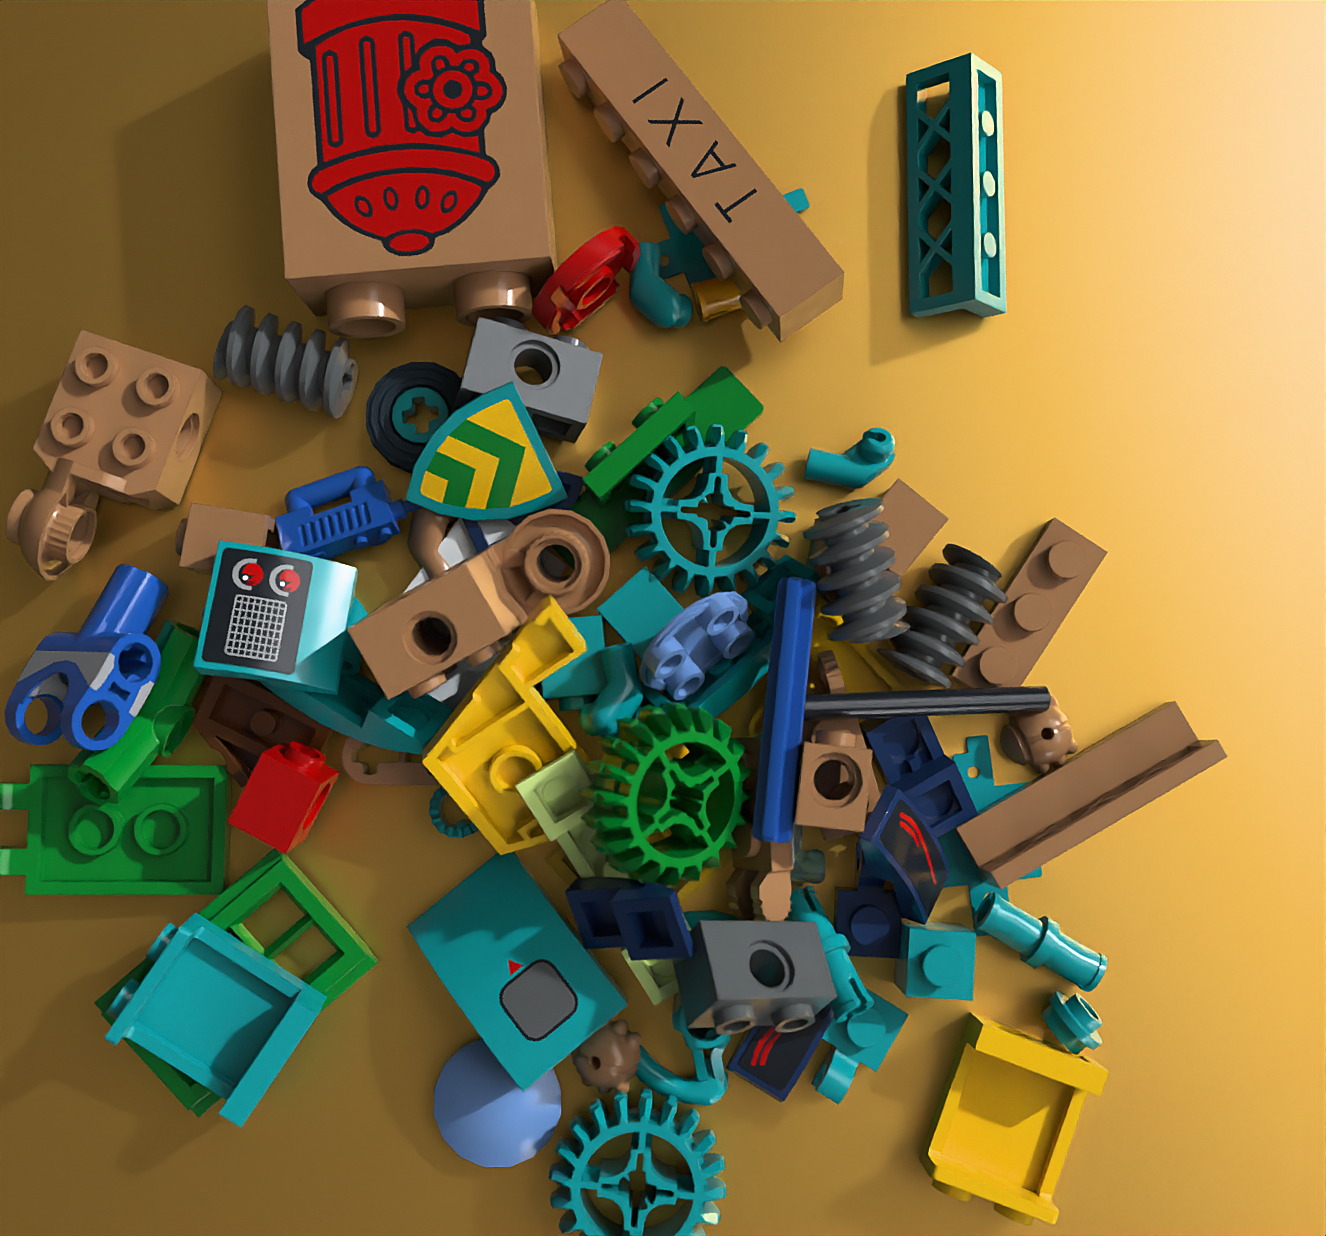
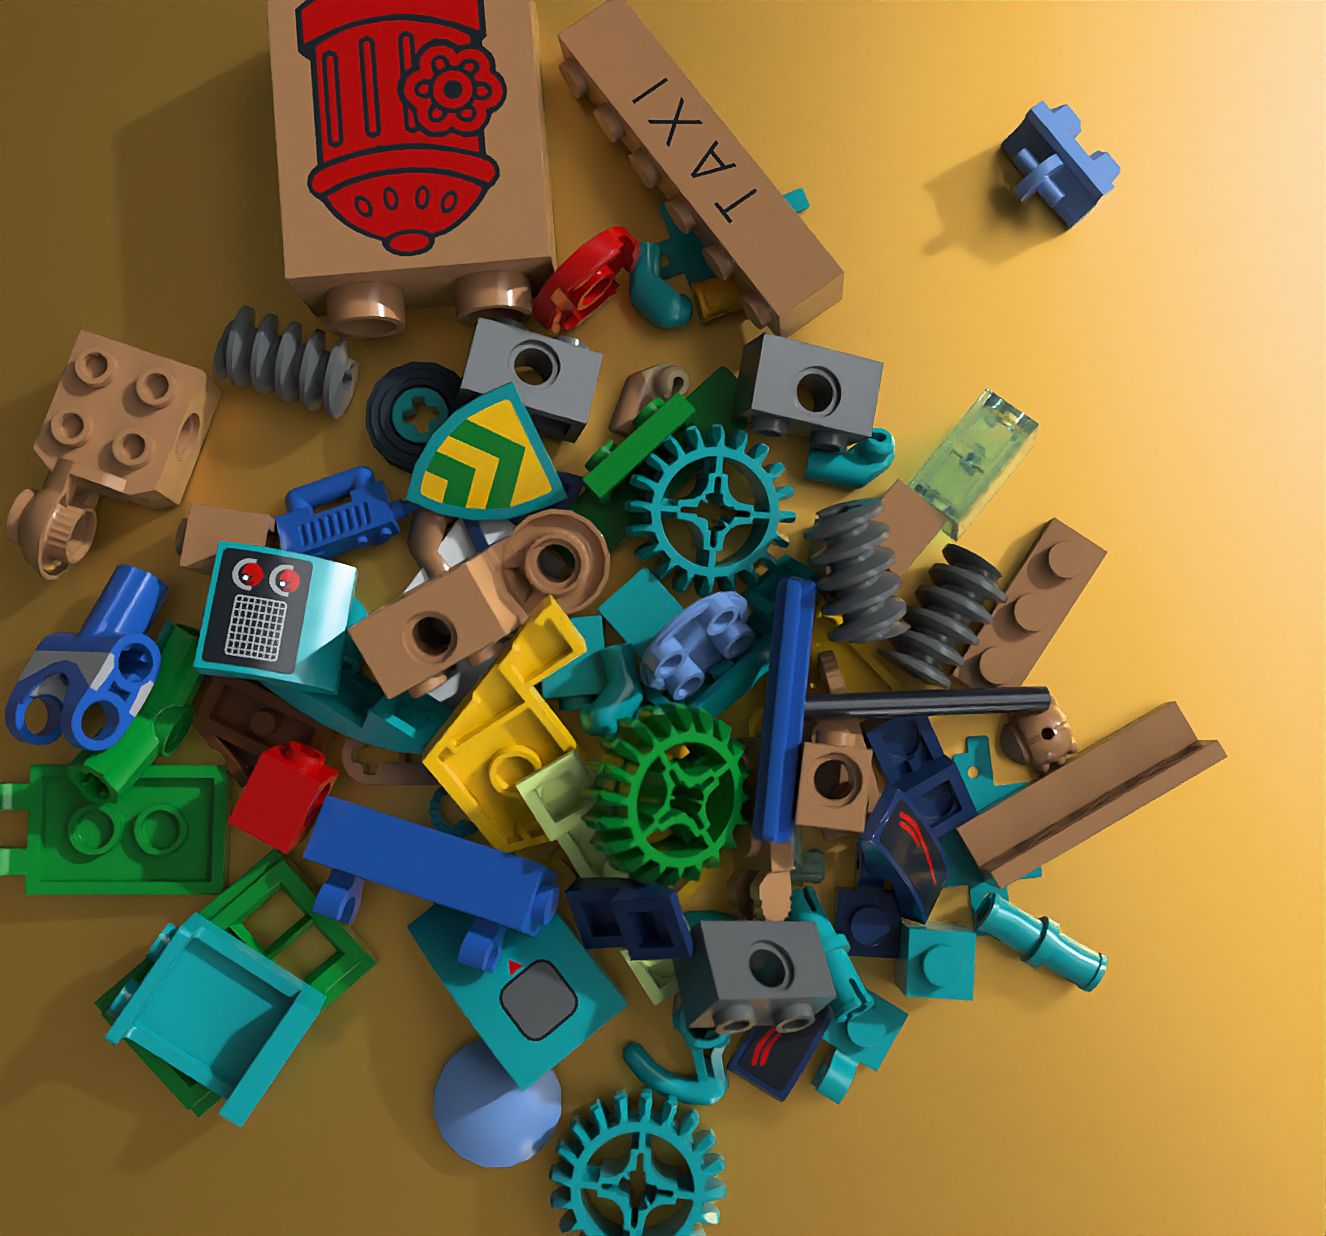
medium nougat animal [571,1019,642,1094] -> none
teal fence [906,52,1007,318] -> none
yellow panel [919,1012,1109,1226] -> none
teal plate [1041,991,1103,1055] -> none
none -> blue brick [302,795,560,973]
none -> arm [608,363,690,438]
none -> brick [731,332,884,452]
none -> clear light blue hinge [907,388,1039,542]
none -> medium blue hips [1001,100,1121,229]

